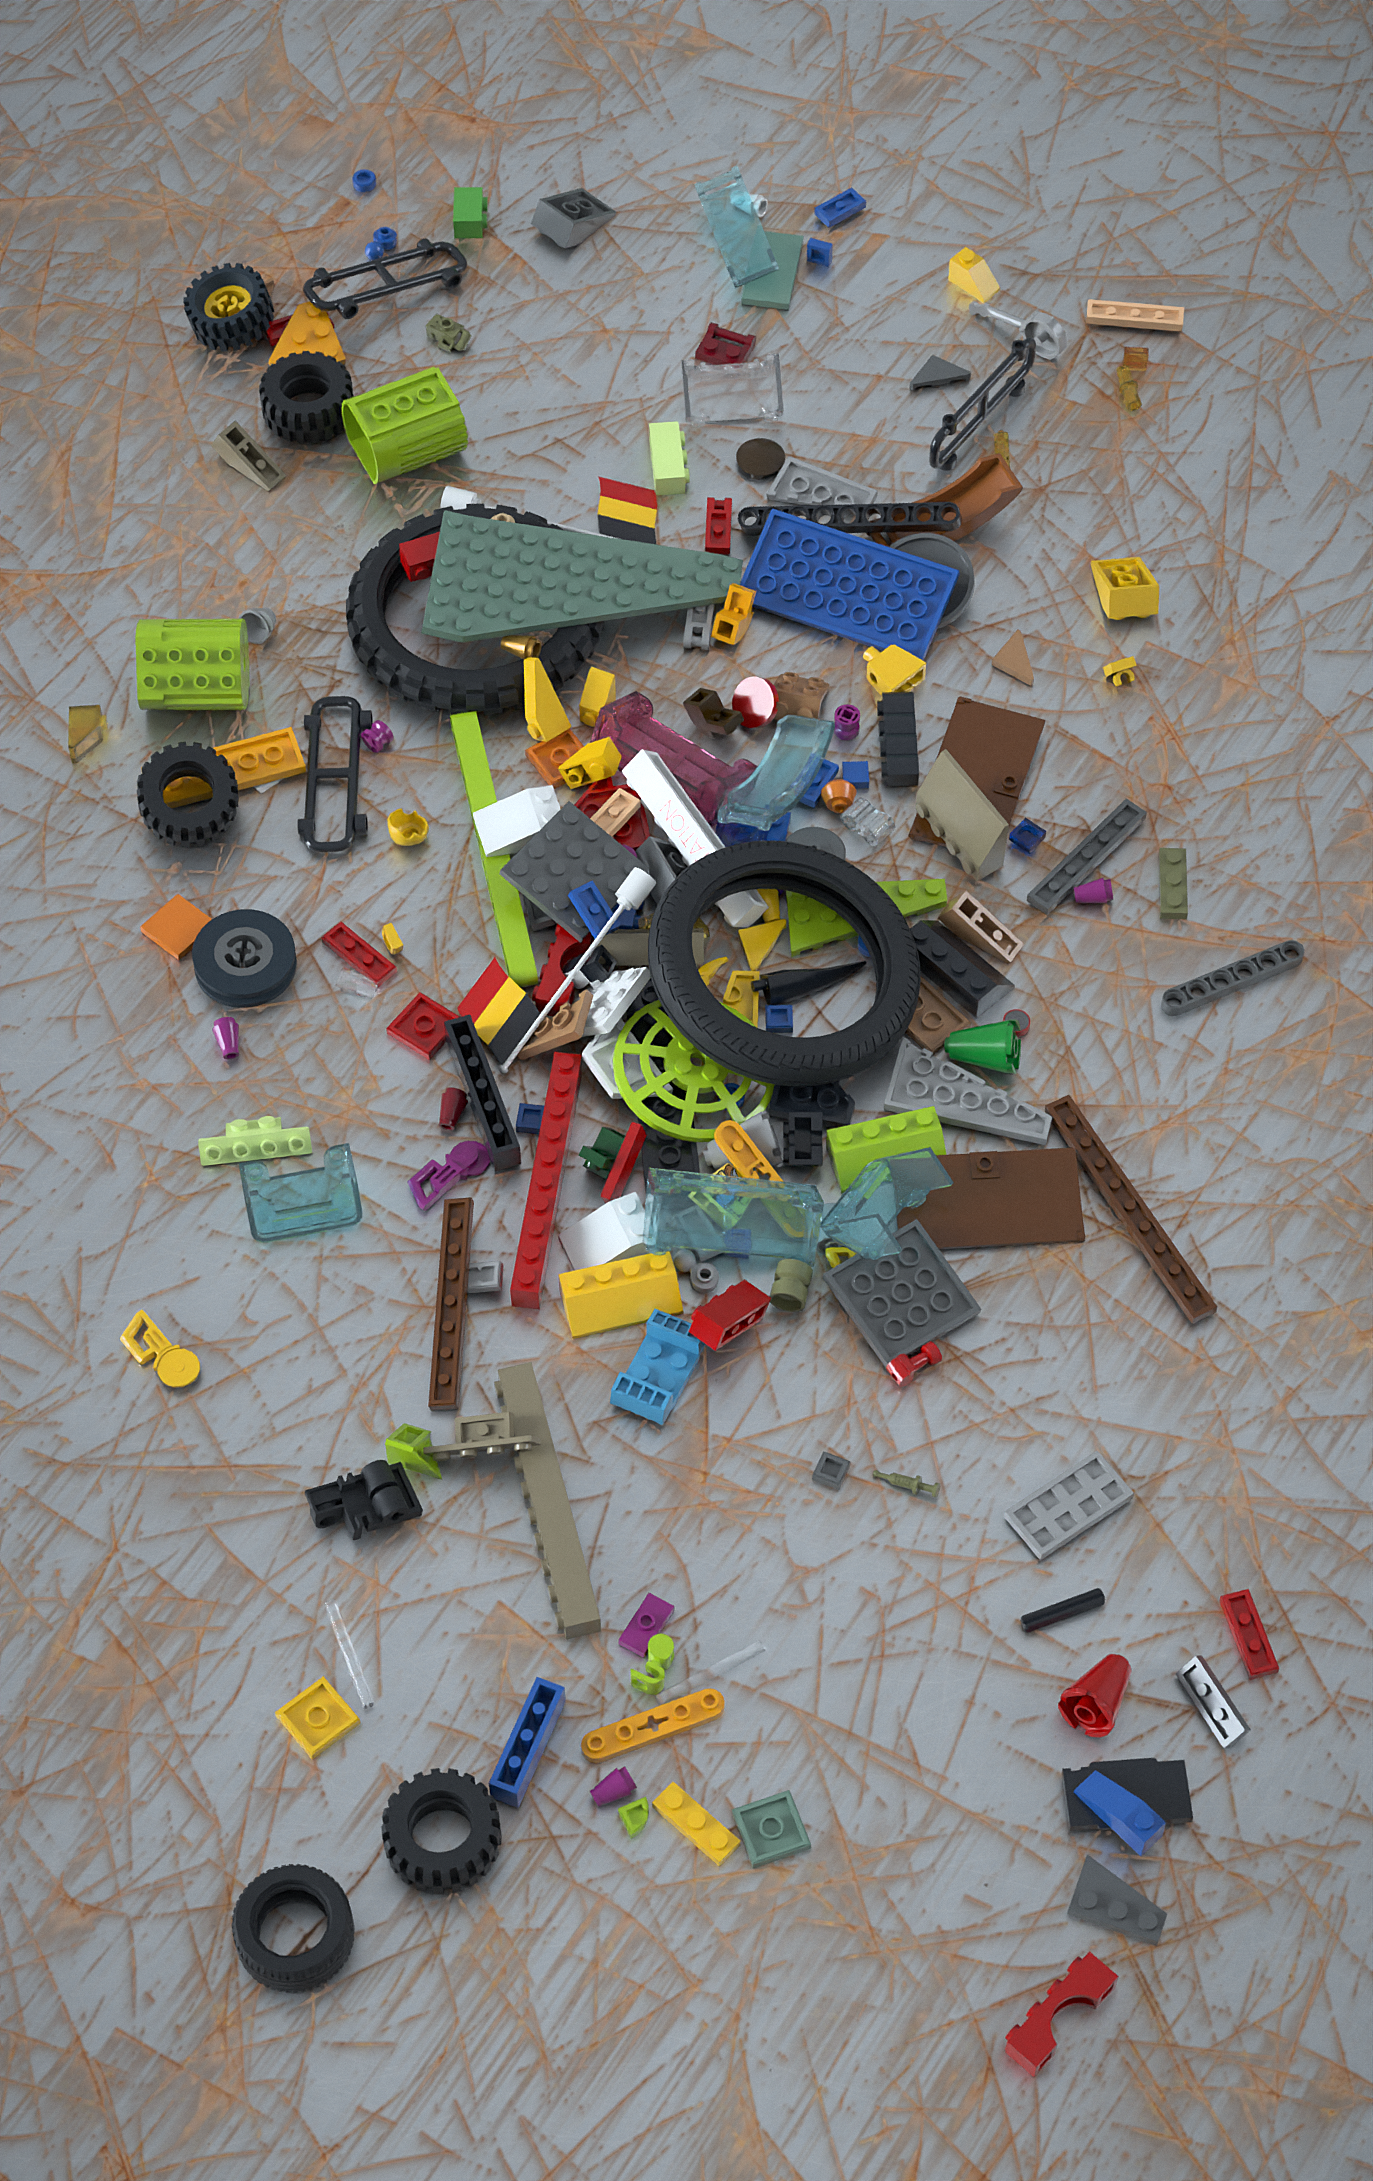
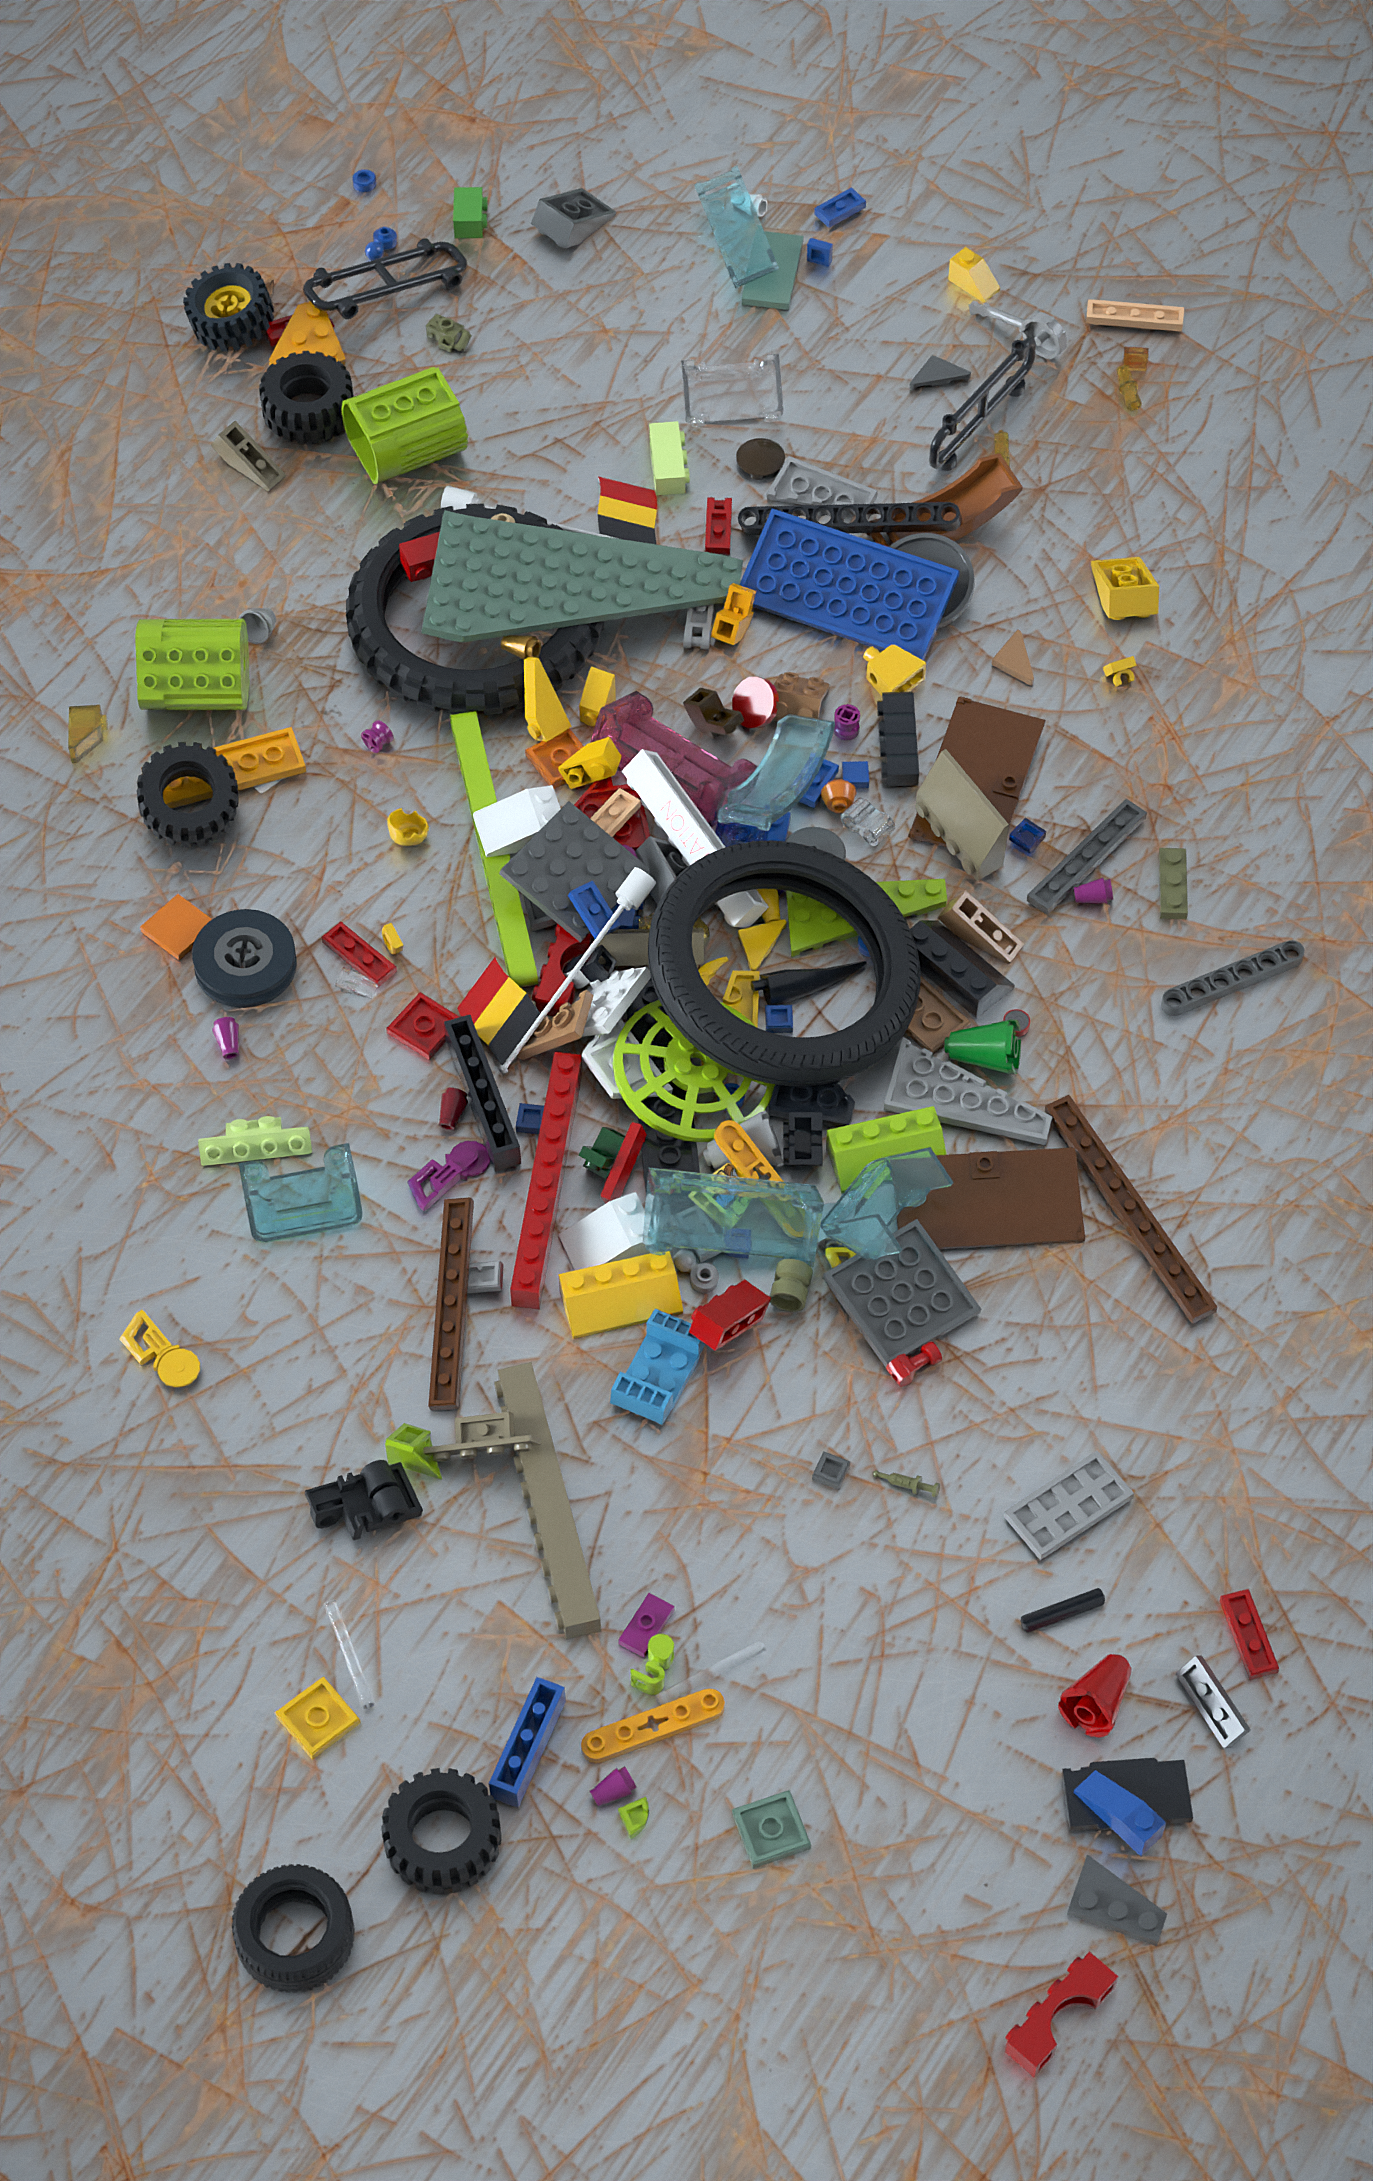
black bar [298,696,373,852] -> none
yellow plate [652,1782,741,1867] -> none
dark red plate [695,322,756,373] -> none

